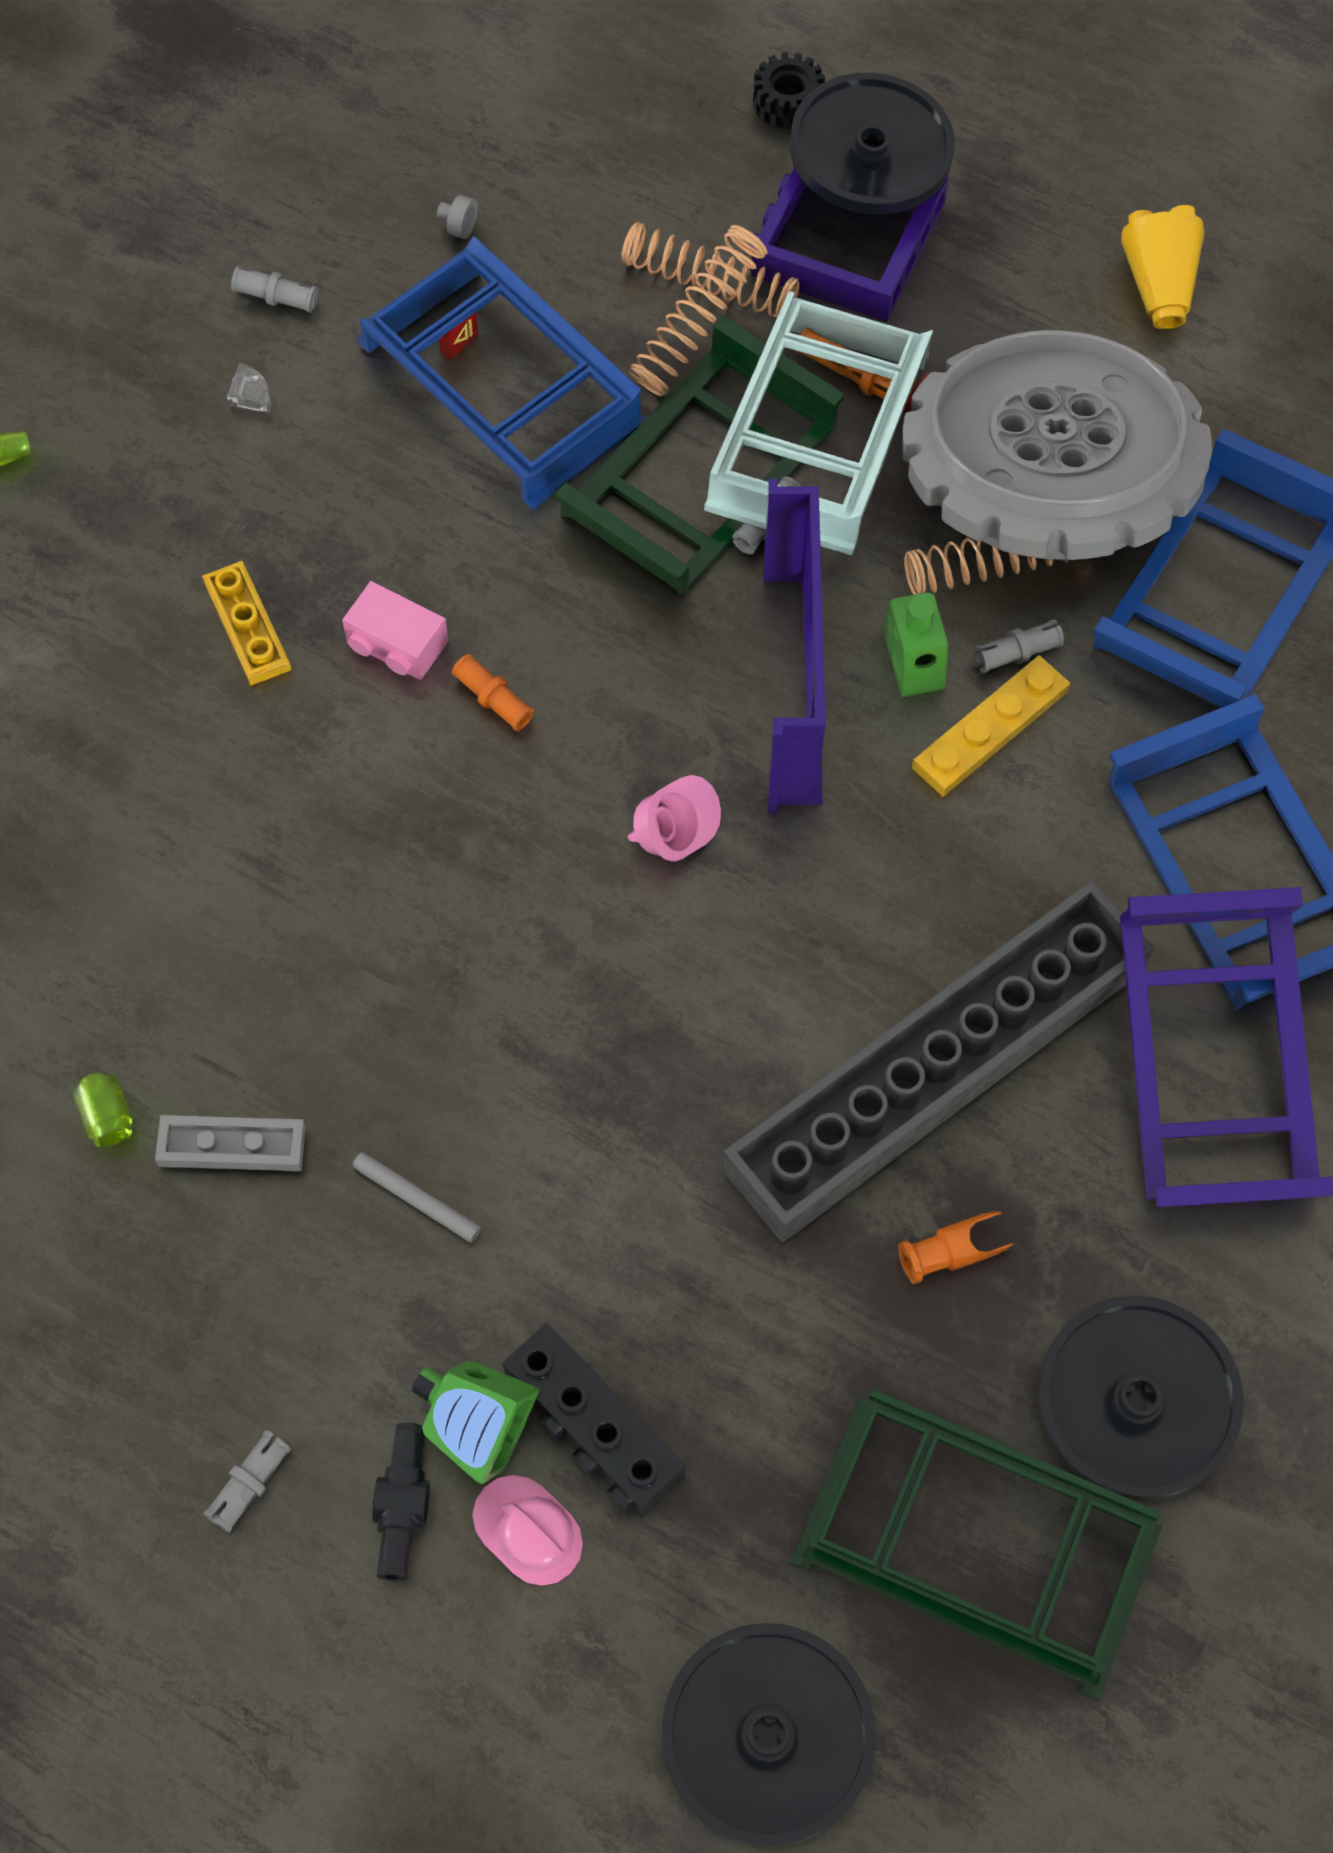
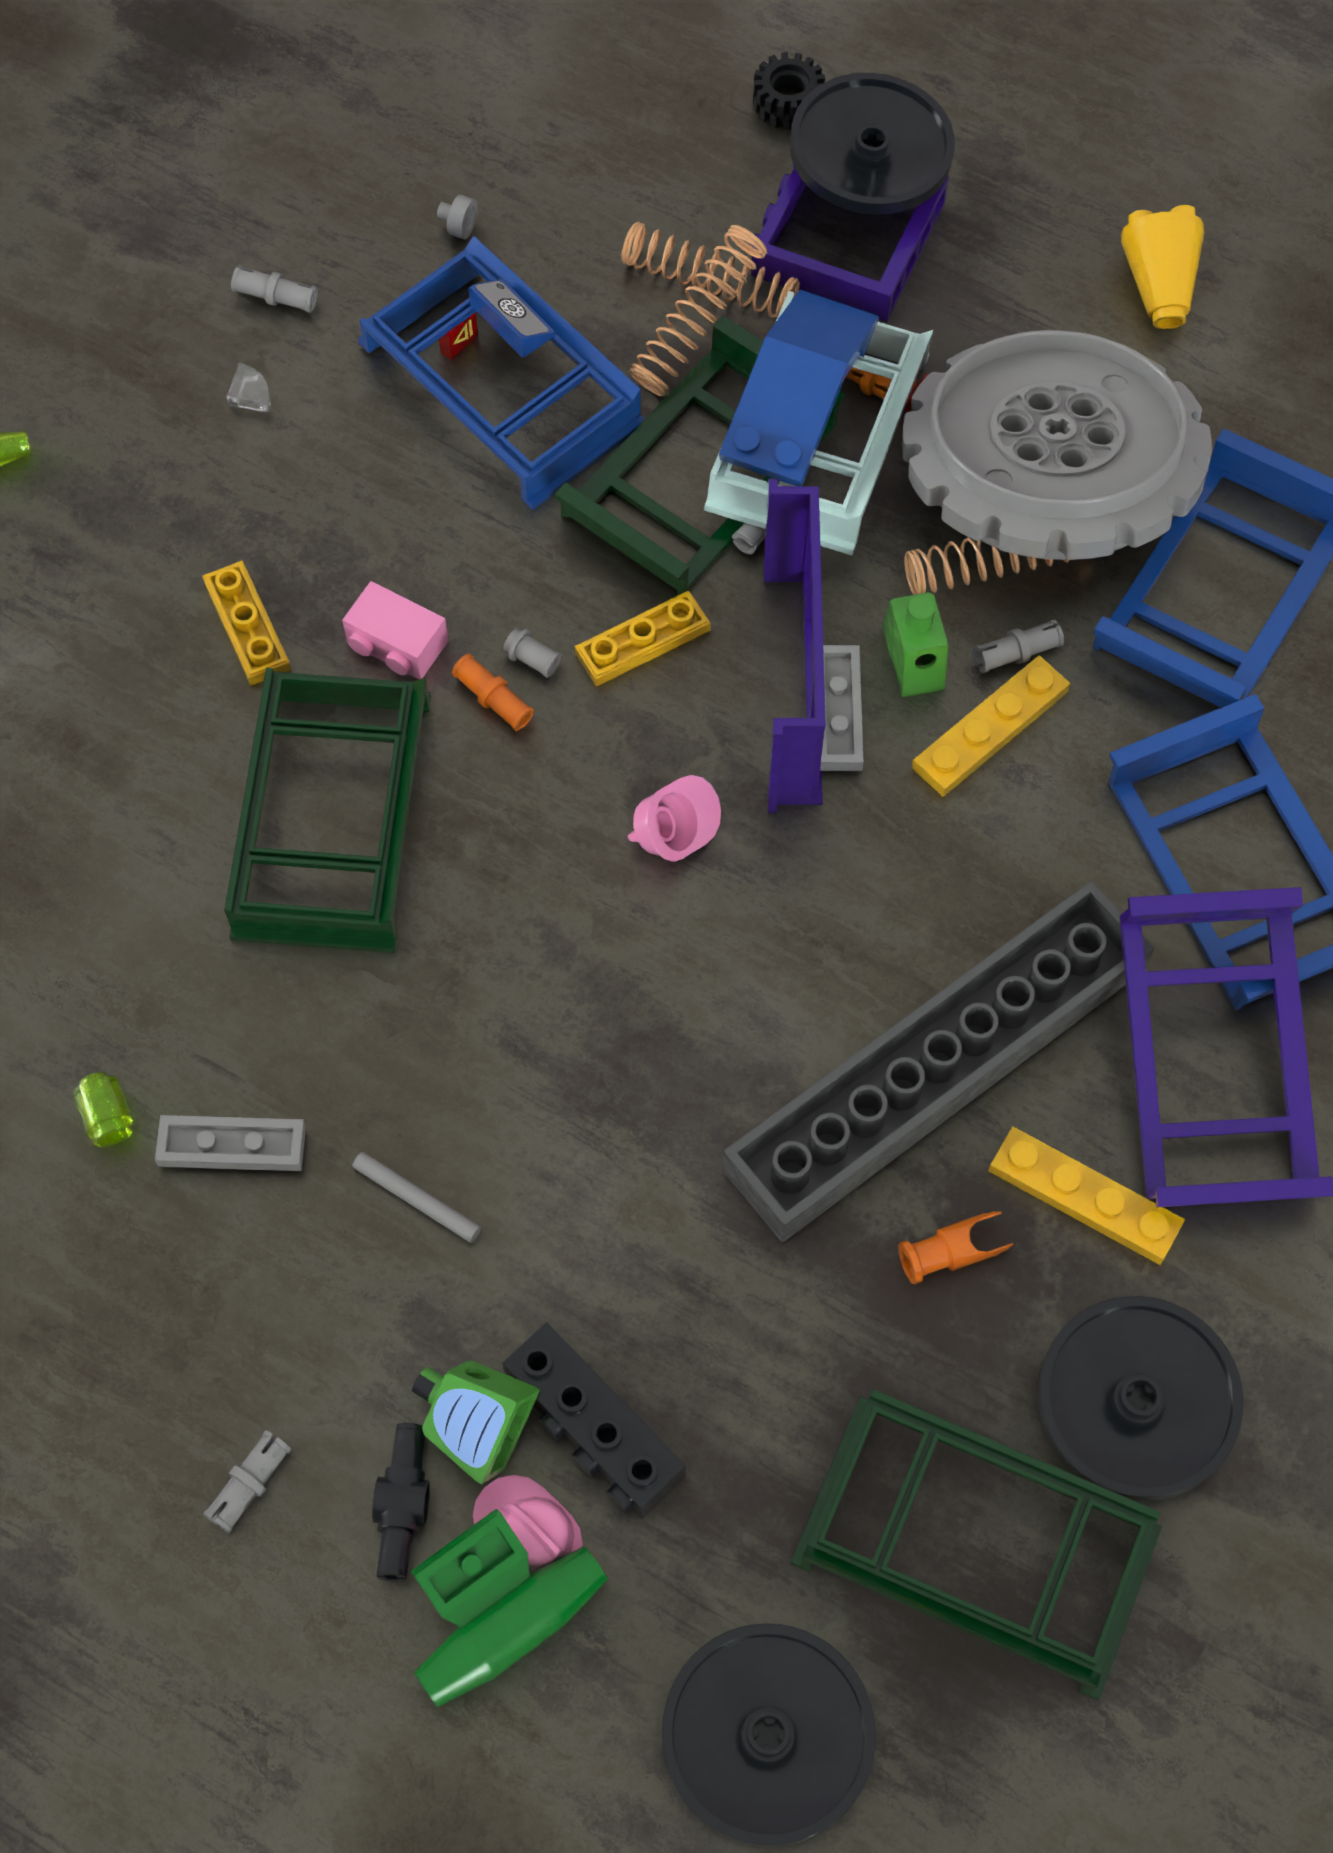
none -> dark green piece [224,668,431,953]
none -> green plate [410,1509,608,1708]
none -> slope [469,279,556,358]
none -> light grey pin [503,628,562,678]
none -> yellow tile [574,591,711,687]
none -> blue windscreen [719,290,879,486]
none -> light grey plate [820,645,864,771]
none -> yellow plate [988,1126,1185,1266]

